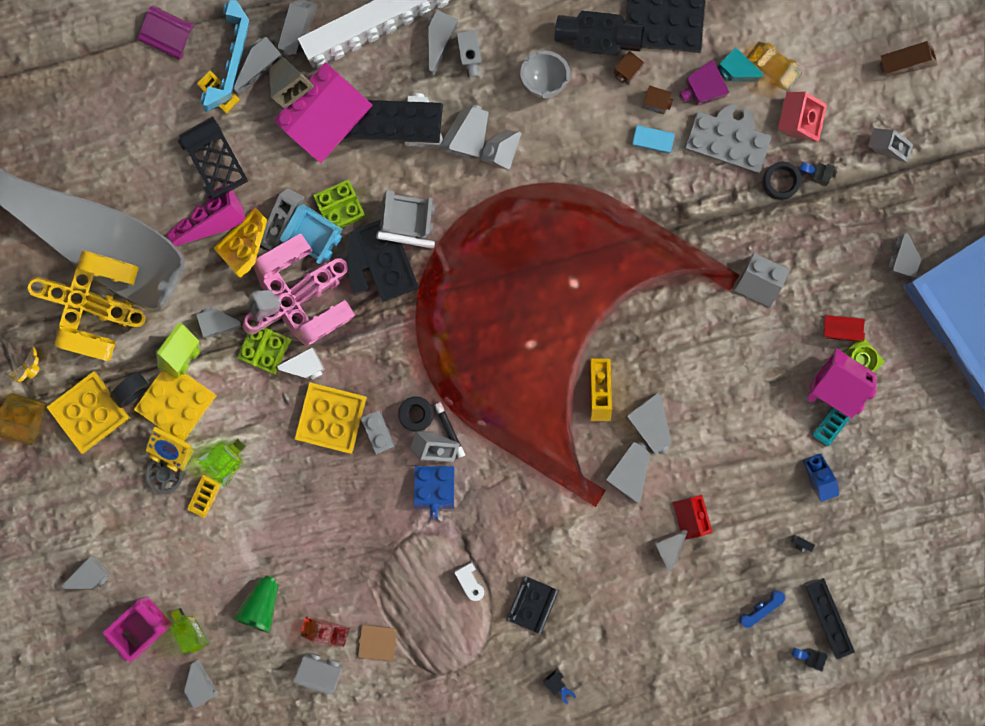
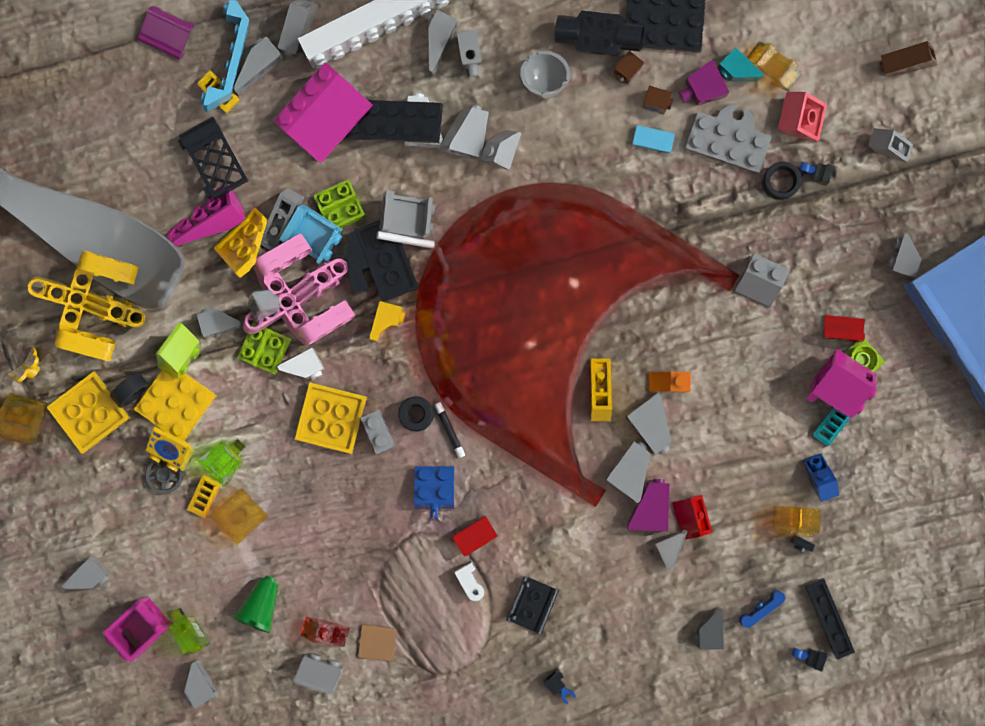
dark tan slope [269,57,314,109] -> none
light grey slope [410,431,460,462] -> none
none -> clear yellow slope [210,488,269,545]
none -> yellow arch [369,301,406,342]
none -> red panel [452,516,498,557]
none -> magenta slope [627,479,670,531]
none -> orange slope [649,371,691,392]
none -> dark grey slope [694,607,724,650]
none -> clear yellow brick [773,506,821,537]

